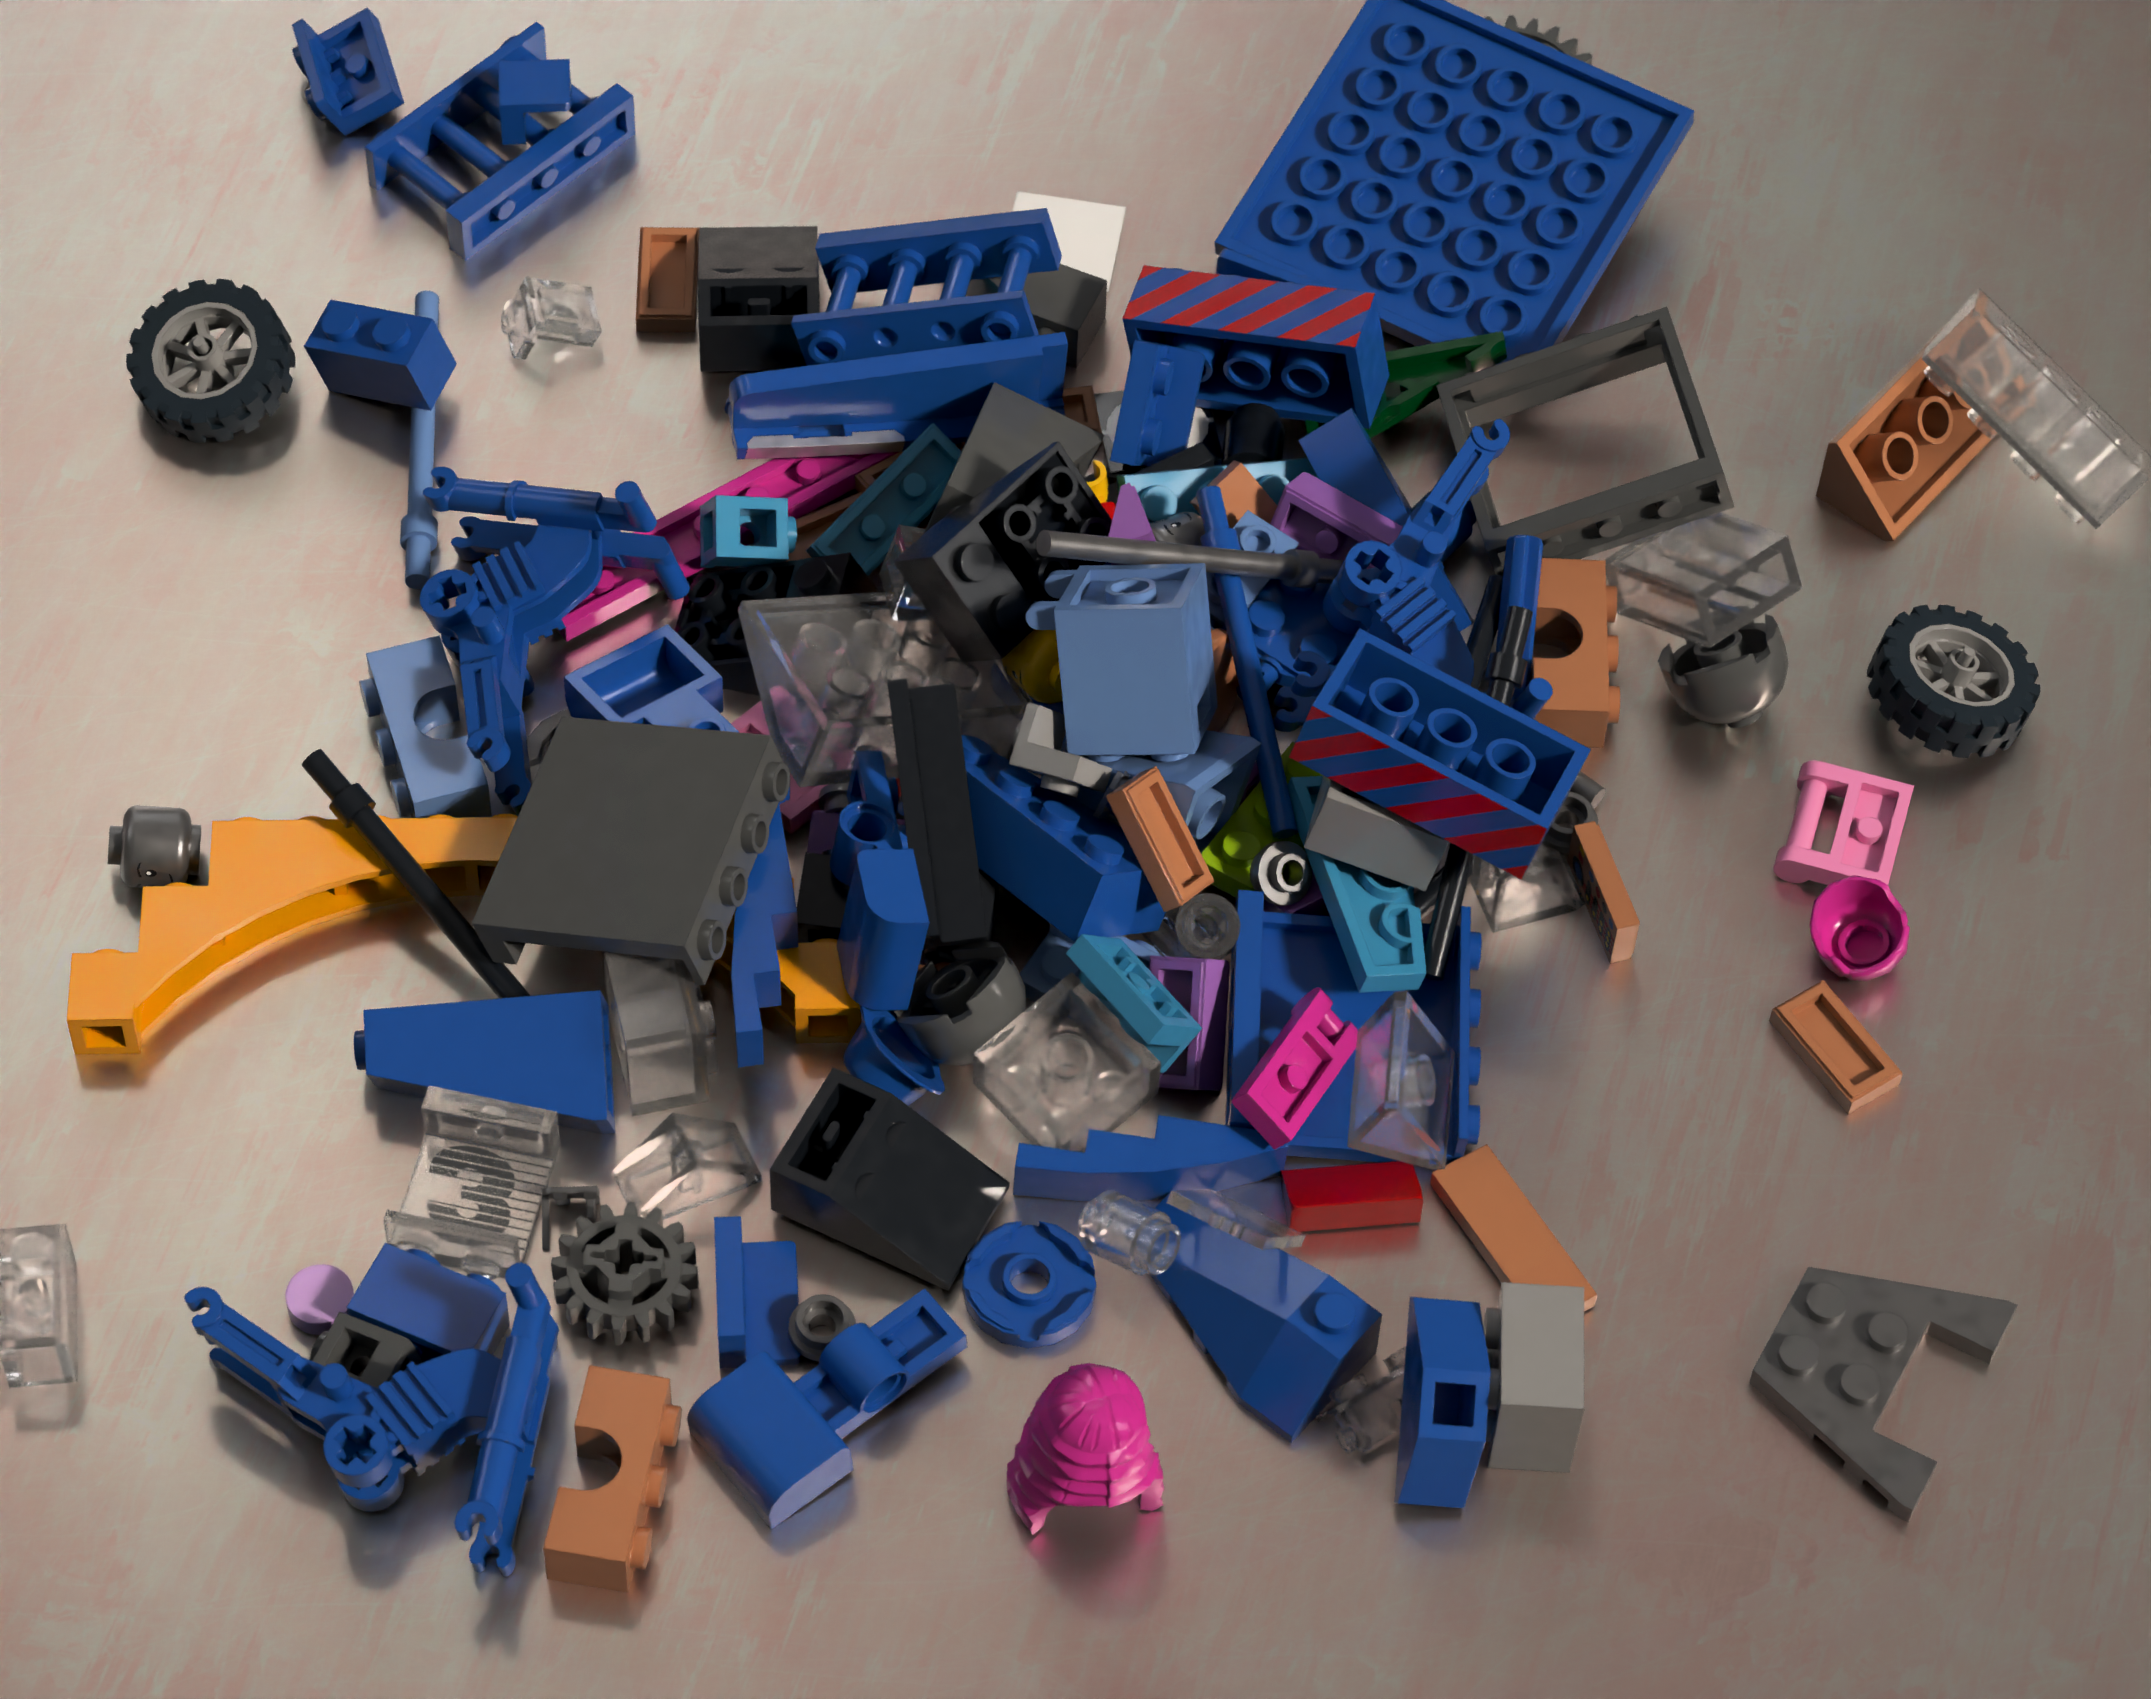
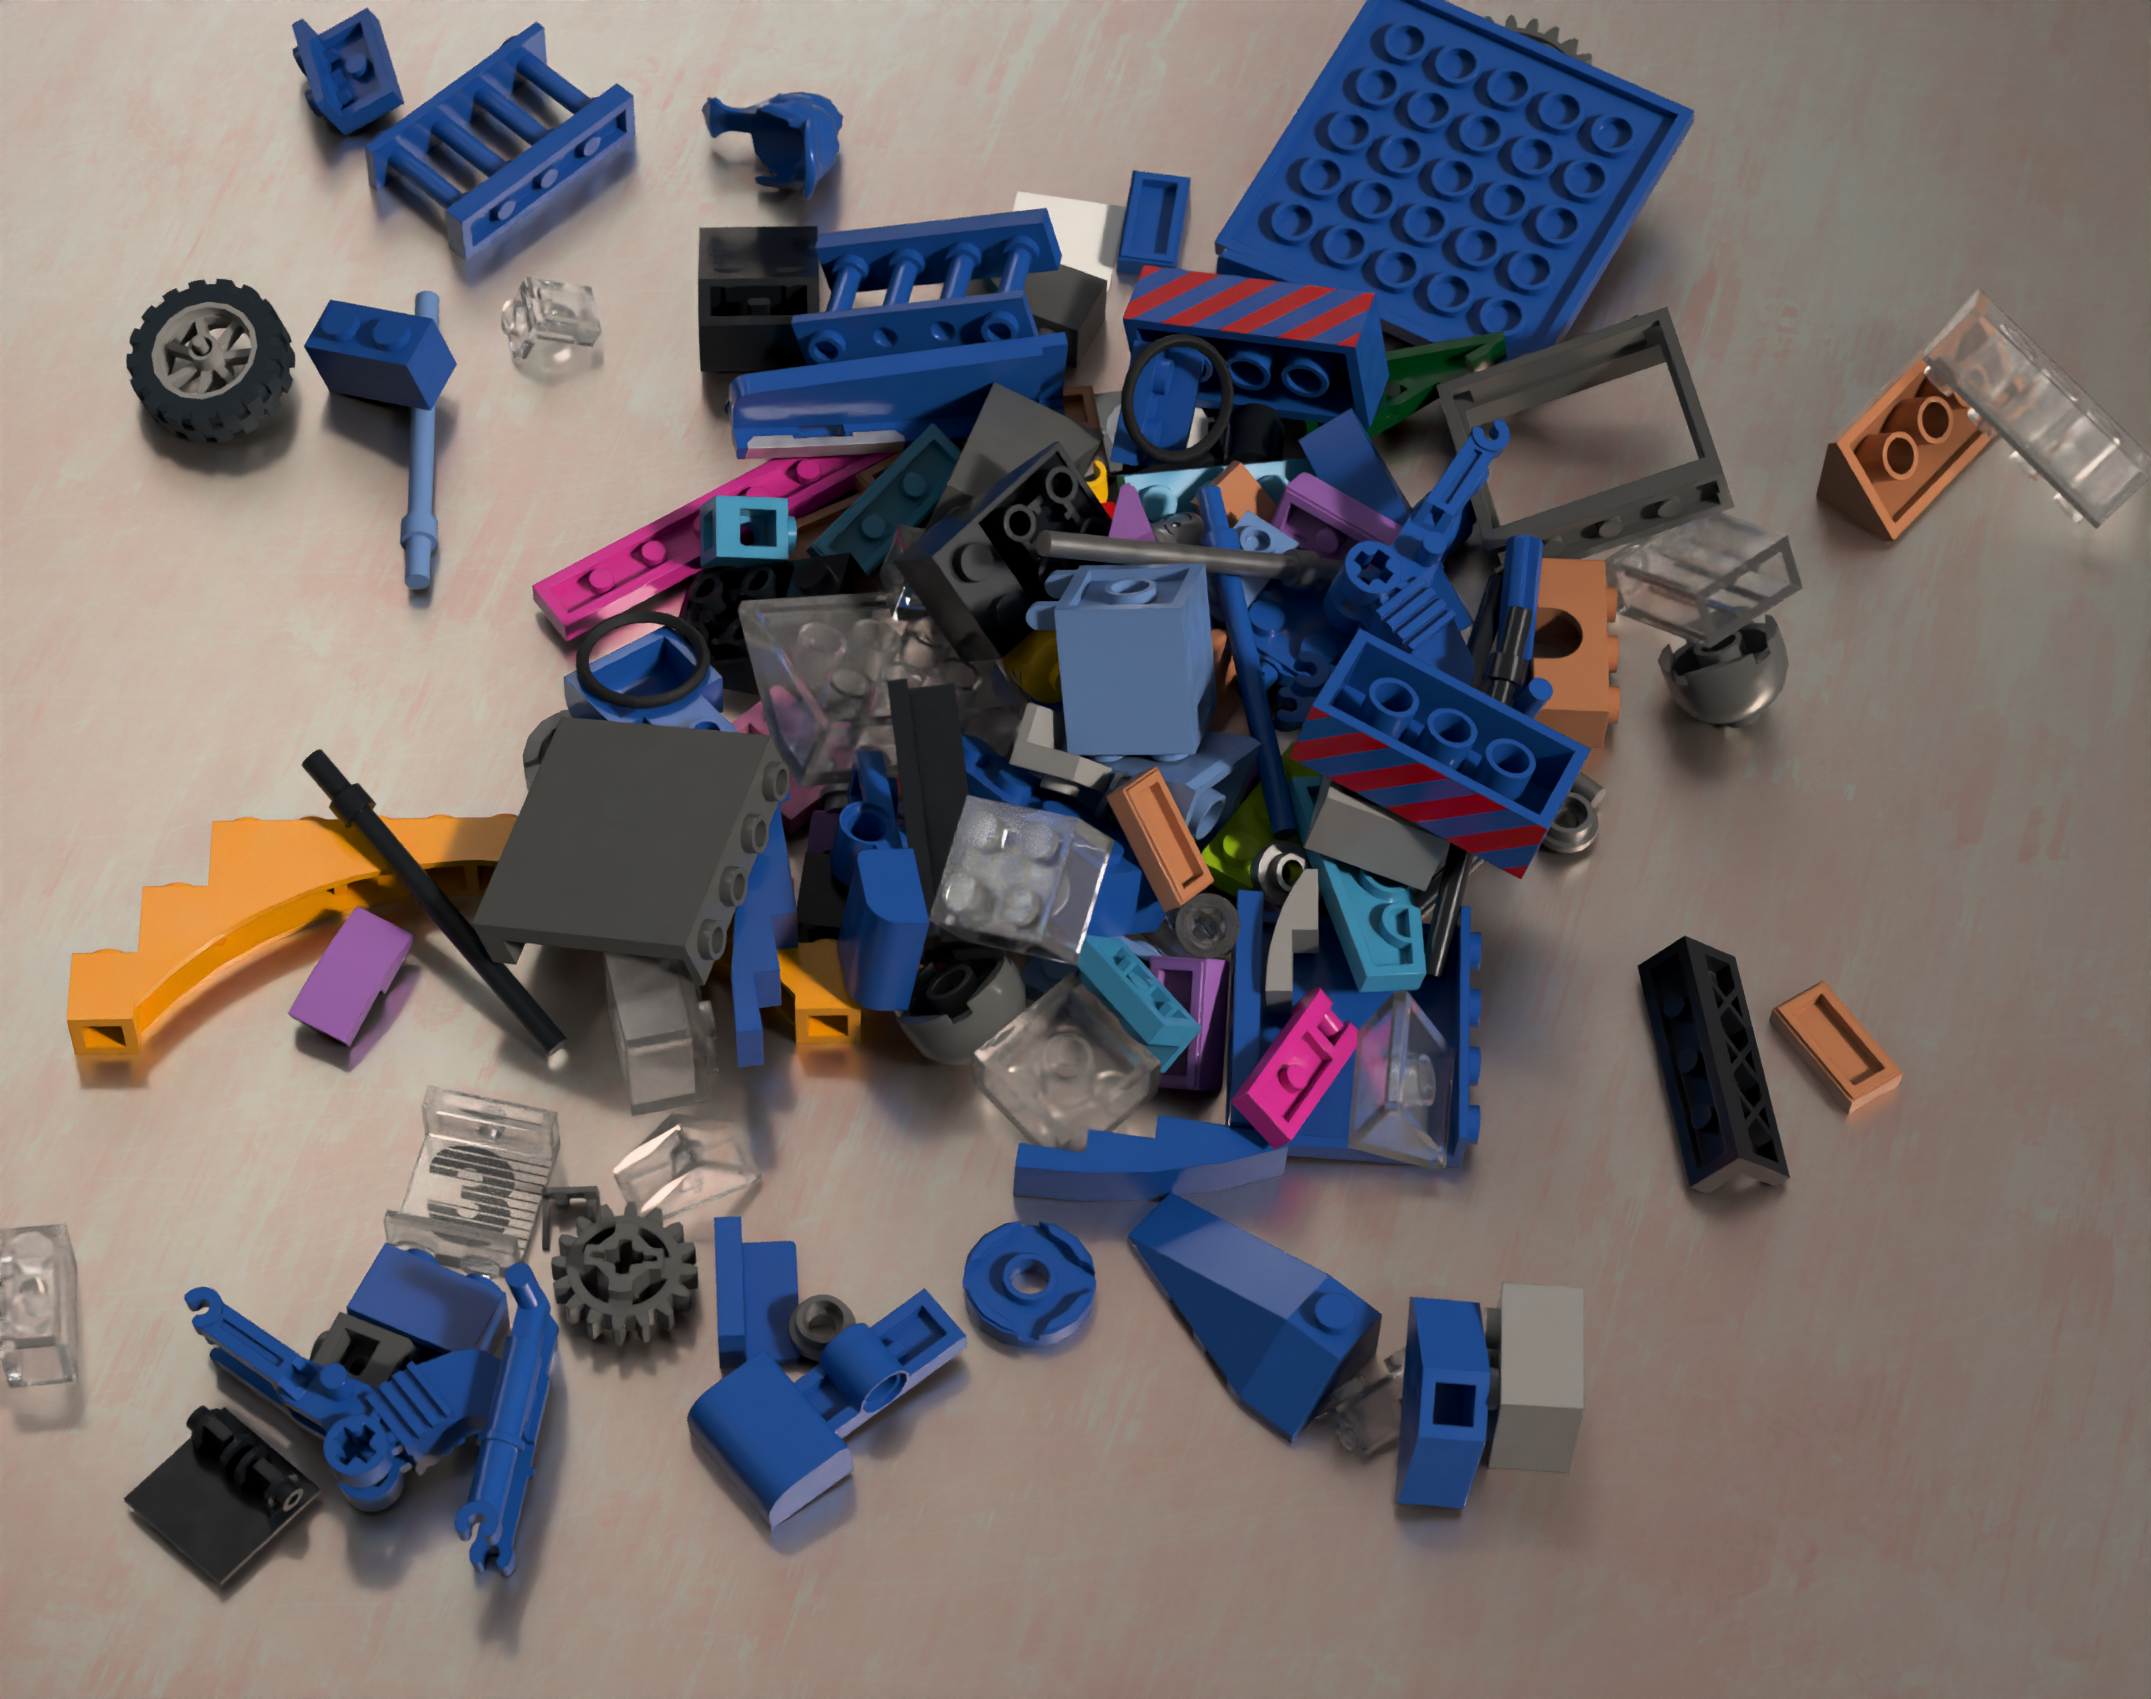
flat silver head [107,805,201,888] -> none
lavender tile [285,1264,354,1335] -> none
blue slope [354,990,616,1134] -> none
medium blue arch [359,635,492,818] -> none
blue piece [420,467,690,816] -> none
blue panel [499,59,572,145] -> none
nougat arch [543,1365,682,1593] -> none
nougat tile [636,227,699,333] -> none
black slope [769,1067,1010,1291] -> none
blue piece [843,1005,945,1106] -> none
dark pink hair [1006,1363,1164,1535] -> none
clear brick [1079,1190,1181,1275] -> none
clear piece [1167,1189,1306,1250] -> none
red slope [1280,1160,1424,1233] -> none
nougat tile [1430,1144,1597,1311] -> none
clear slope [1470,844,1586,933] -> none
nougat tile [1567,821,1640,964] -> none
flat silver wing [1749,1267,2018,1522] -> none
bright pink plate [1773,760,1914,885] -> none
dark pink hair [1809,875,1910,981] -> none
black wheel [1867,605,2040,758] -> none
none -> black hinge [124,1406,321,1585]
none -> medium lavender slope [288,906,416,1047]
none -> black tyre [576,611,710,709]
none -> blue piece [702,92,843,200]
none -> clear brick [929,795,1114,965]
none -> blue tile [1116,170,1191,275]
none -> black tyre [1121,334,1234,463]
none -> light grey slope [1265,869,1319,1014]
none -> black fence [1637,936,1790,1194]

